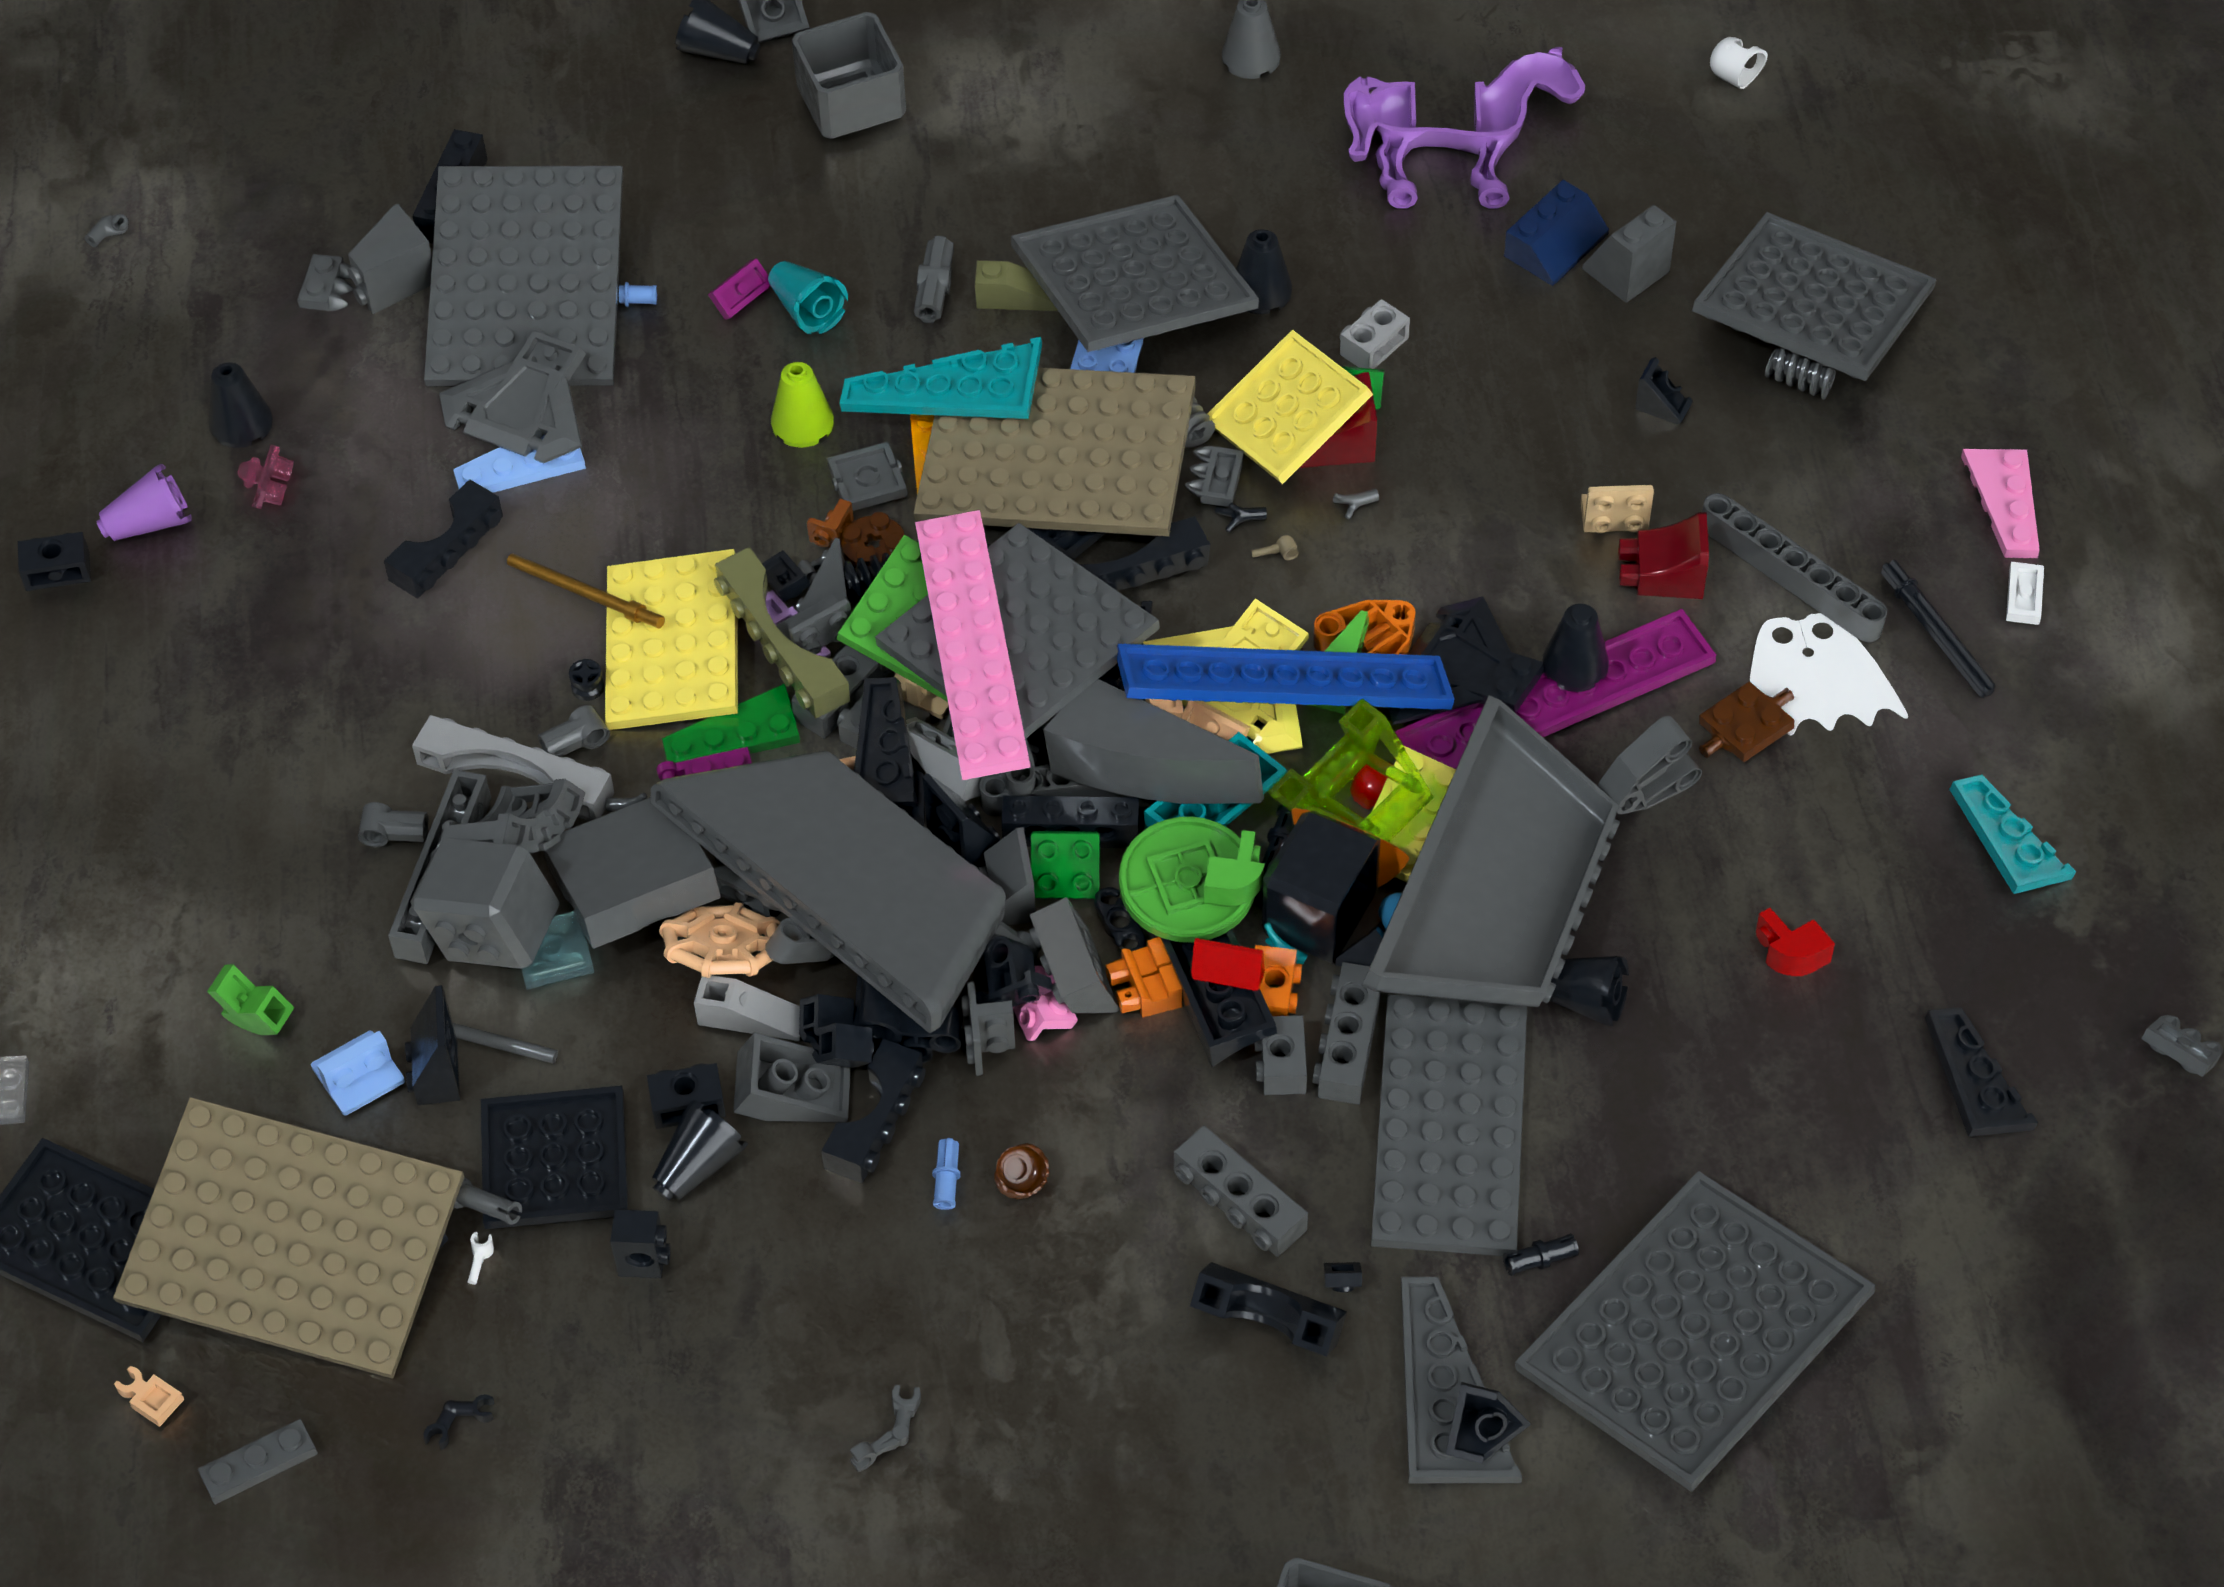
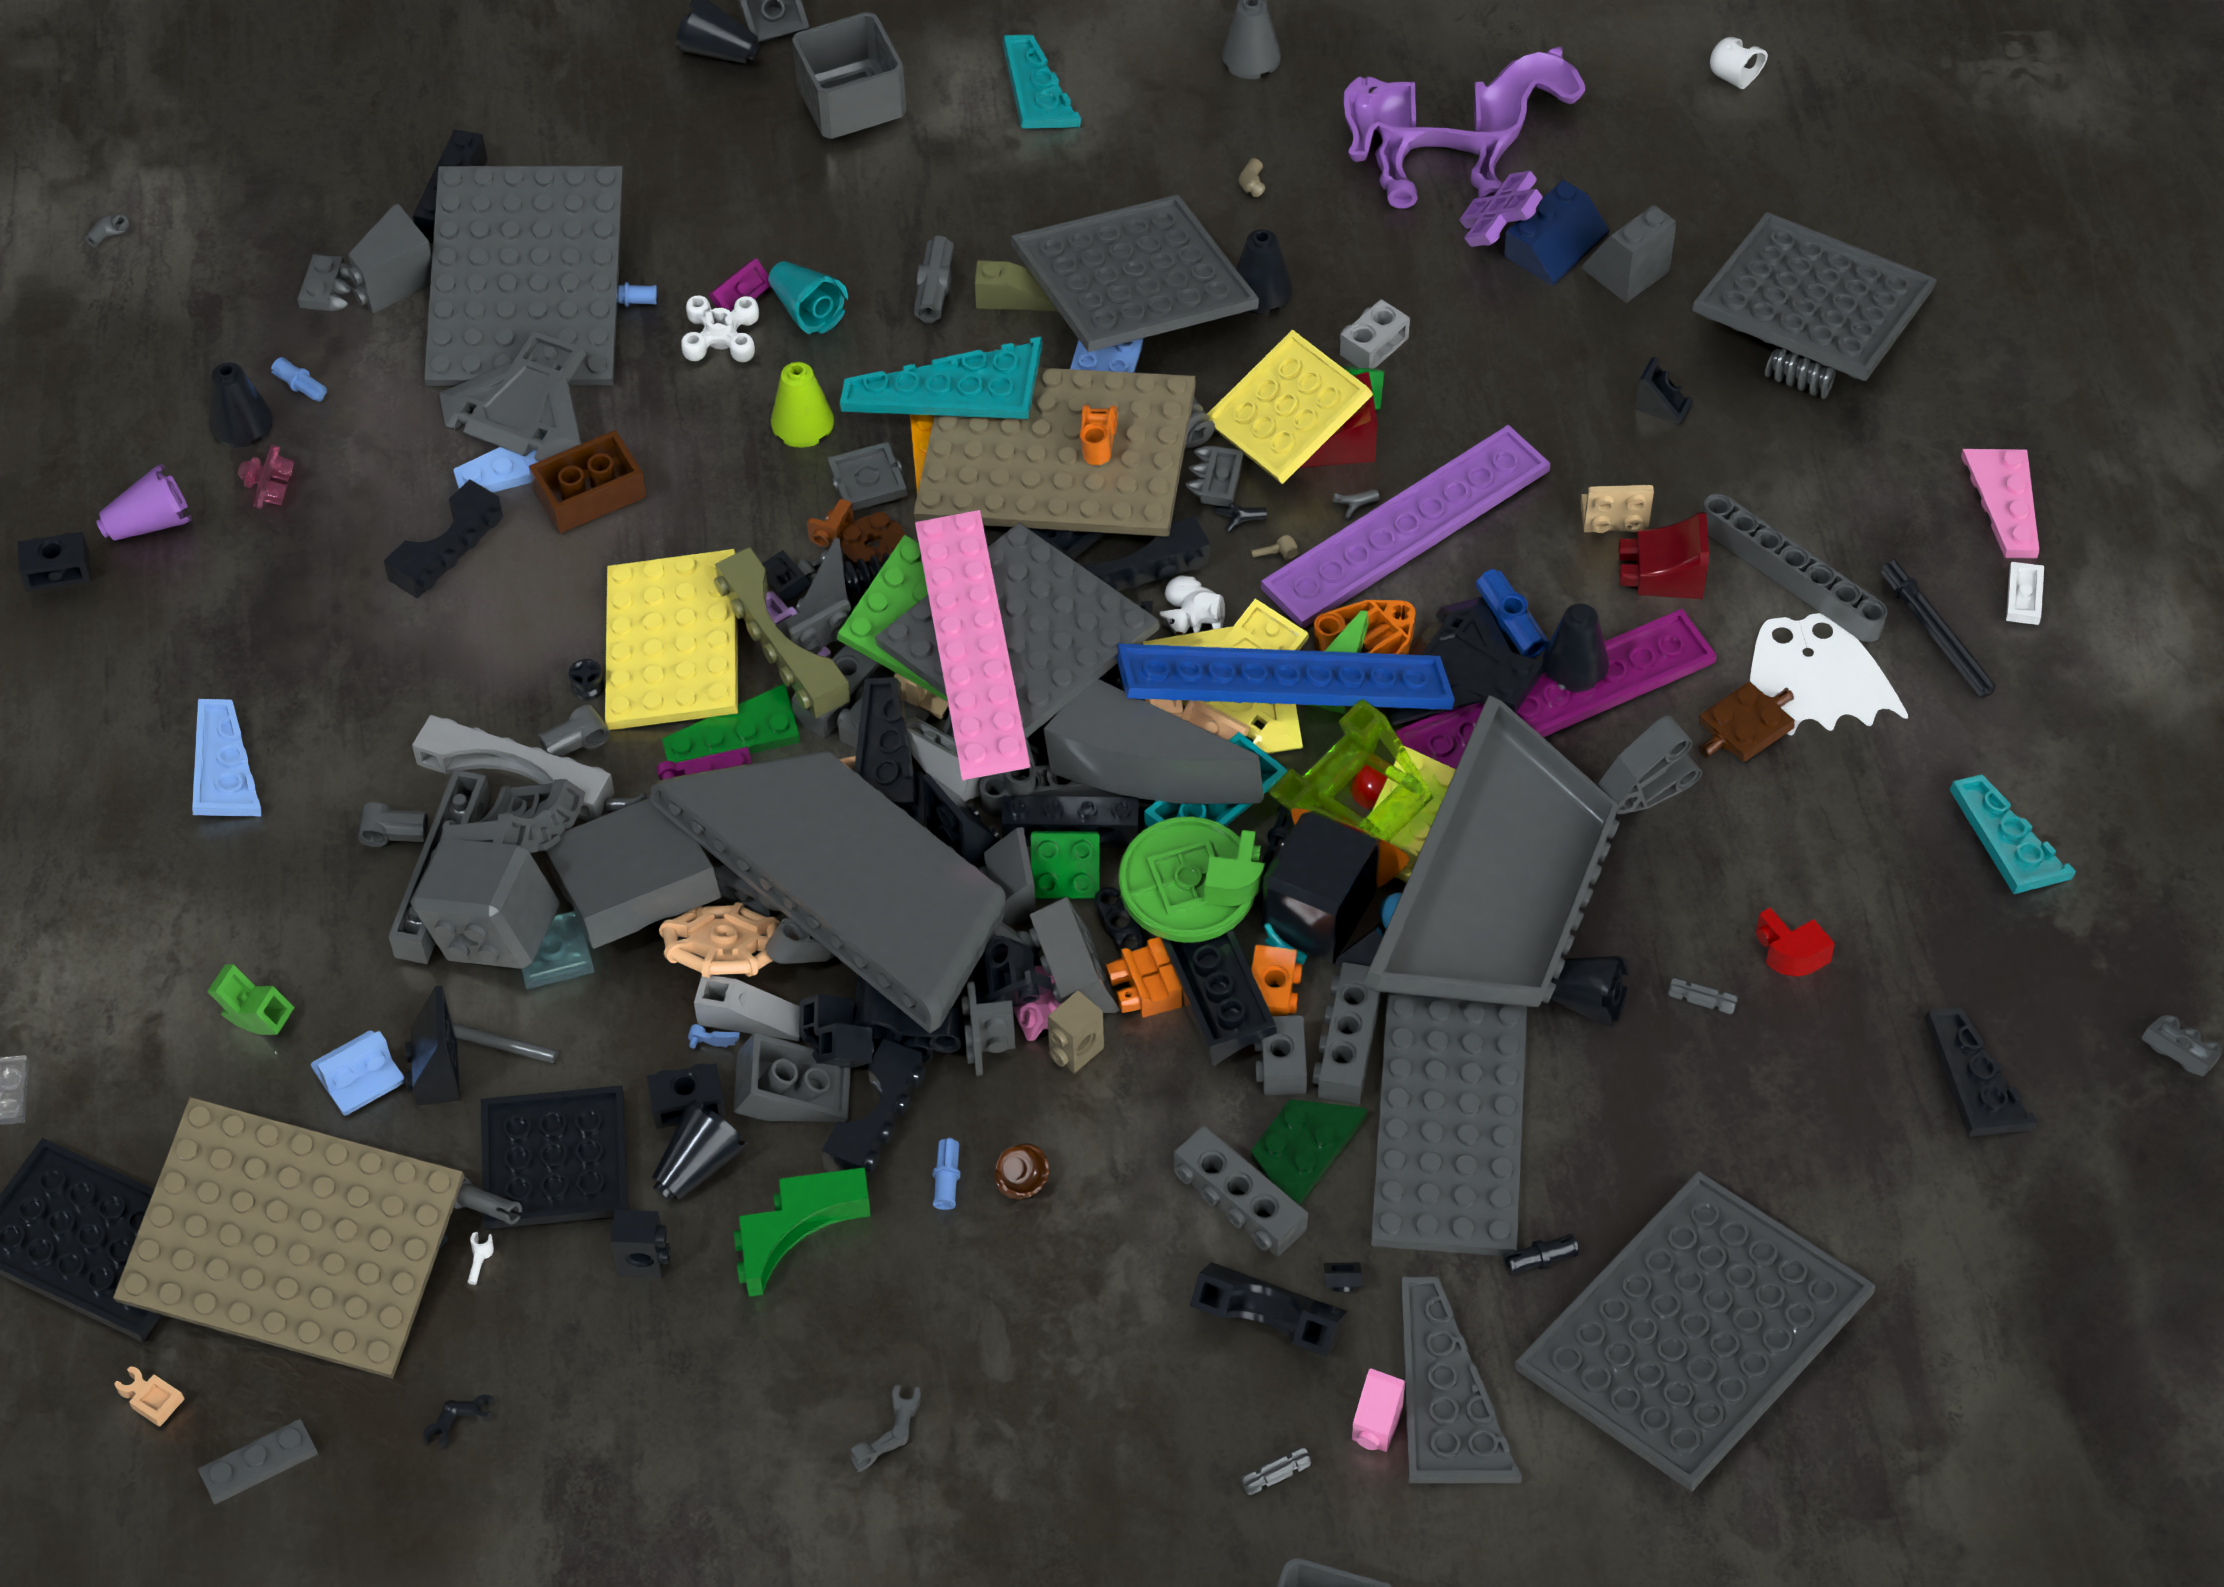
pearl gold bar [507,553,665,629] -> none
red slope [1191,938,1265,991] -> none
black slope [1446,1382,1531,1464] -> none
none -> light blue wing [192,699,261,817]
none -> medium blue axle [271,357,327,401]
none -> reddish brown brick [528,430,647,534]
none -> white gear [681,295,759,362]
none -> medium blue piece [688,1024,740,1049]
none -> green arch [734,1168,871,1297]
none -> teal wing [1002,35,1081,128]
none -> dark tan brick [1048,990,1104,1074]
none -> orange piece [1080,405,1118,466]
none -> white animal [1160,575,1225,635]
none -> dark tan arm [1239,158,1265,198]
none -> dark grey axle [1241,1446,1311,1495]
none -> dark green wing [1251,1099,1367,1205]
none -> medium lavender plate [1261,425,1550,629]
none -> bright pink slope [1352,1368,1405,1452]
none -> medium lavender plate [1459,171,1543,247]
none -> blue piece [1476,569,1549,659]
none -> dark grey axle [1668,977,1738,1014]

